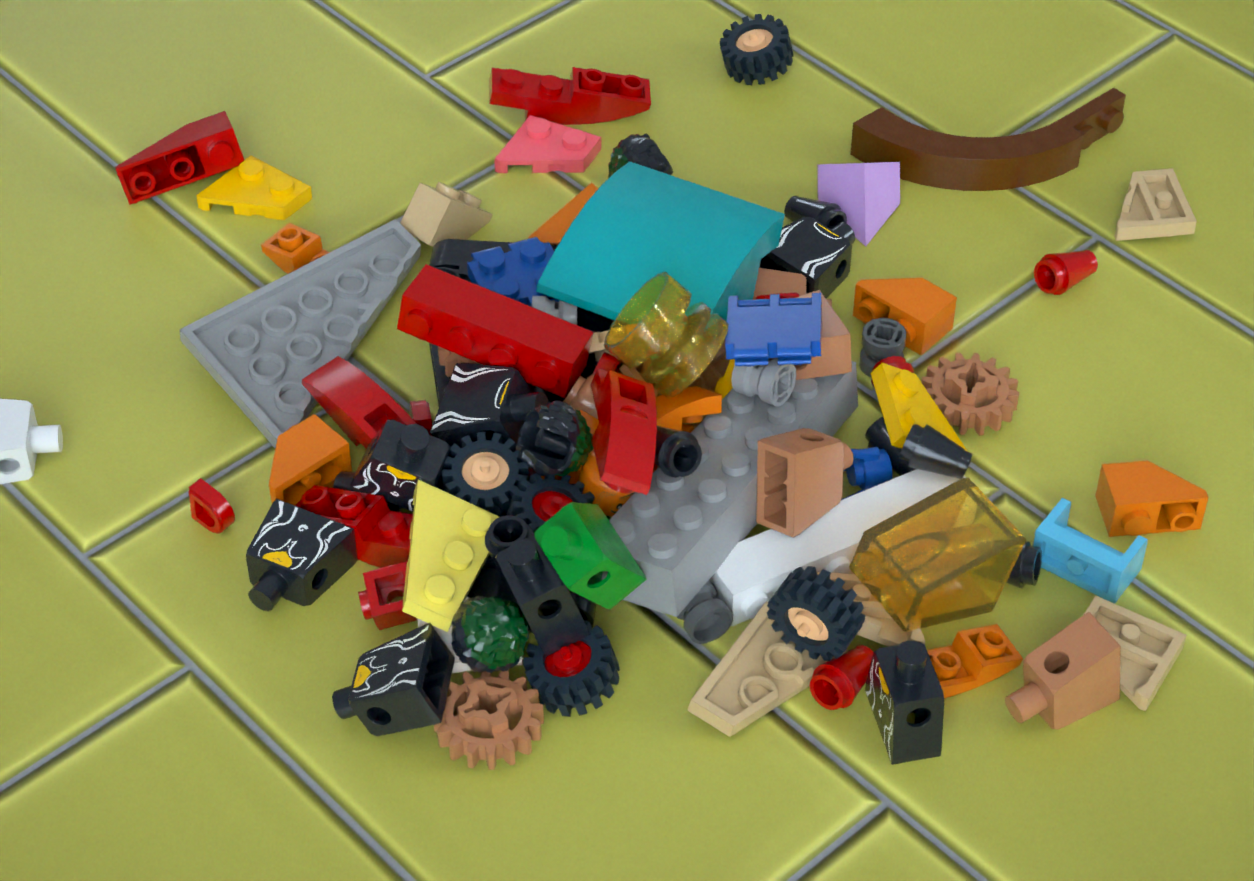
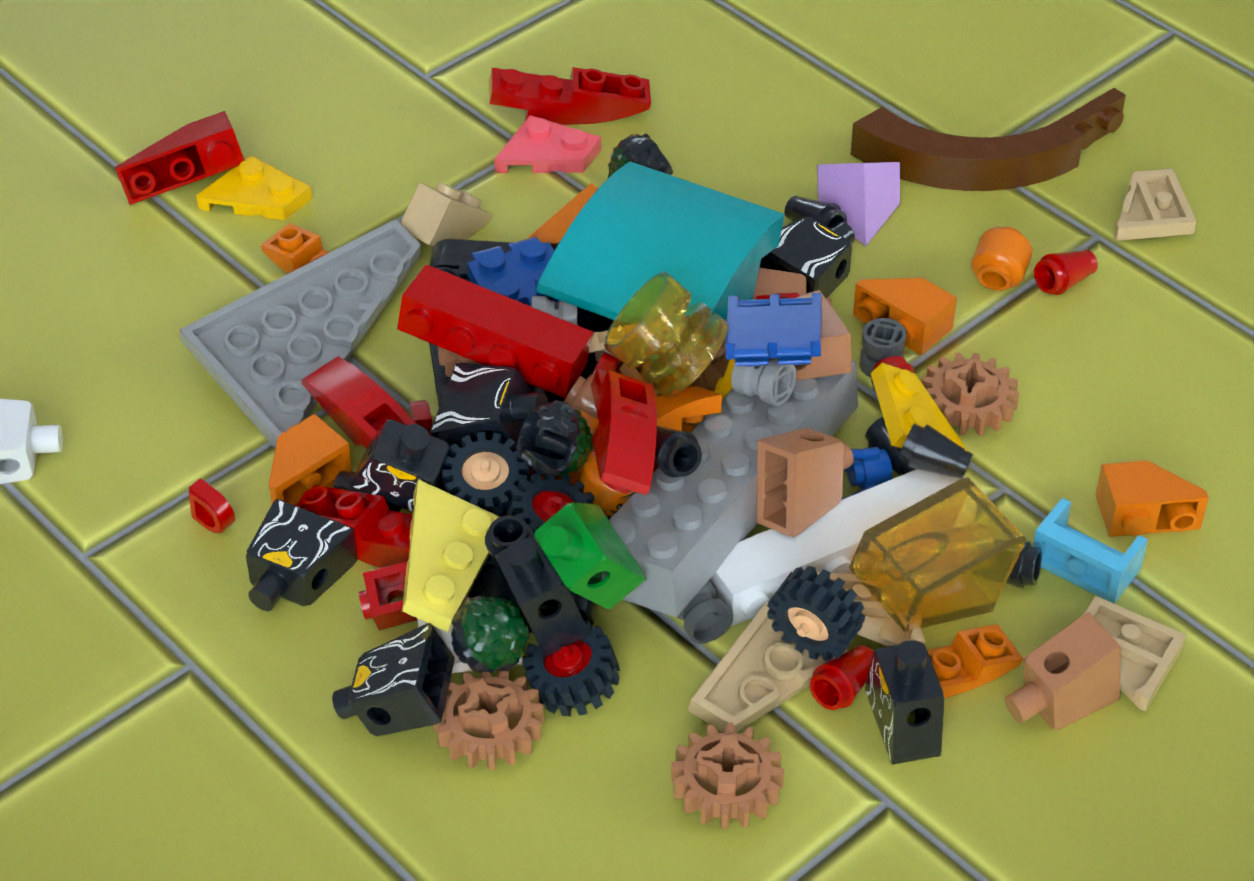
black wheel [720,14,794,85] -> none
none -> nougat gear [671,723,784,829]
none -> orange head [971,227,1033,291]

